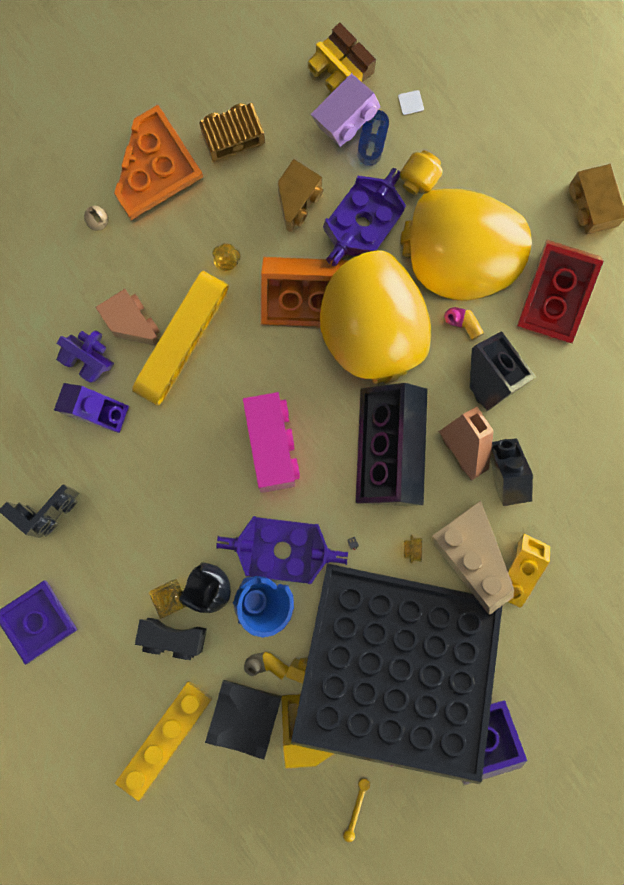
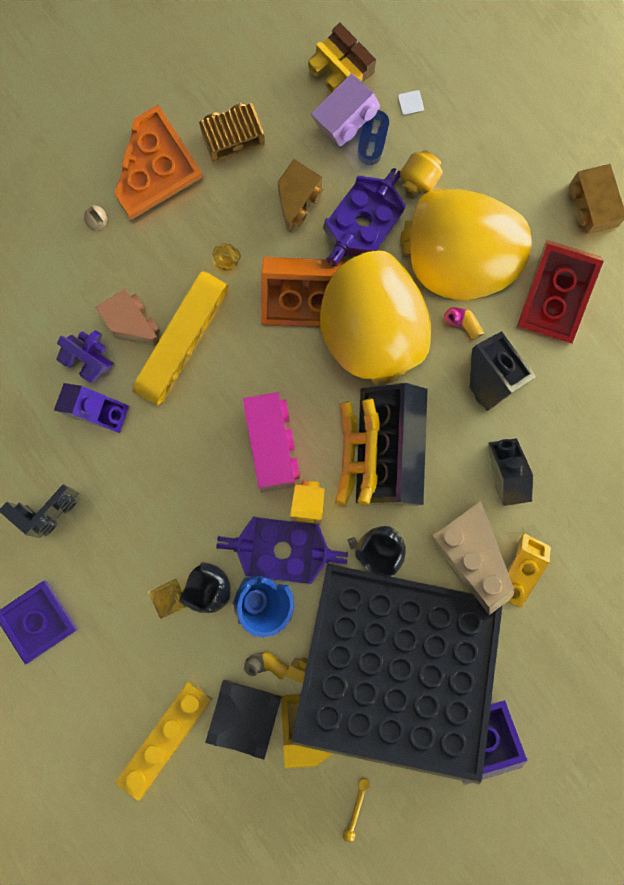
black brick [135,618,207,660] -> none
clear yellow plate [404,534,422,564] -> none
nougat slope [438,407,493,481] -> none
none -> yellow slope [290,480,325,525]
none -> yellow piece [335,399,380,506]
none -> black hair [355,526,406,576]

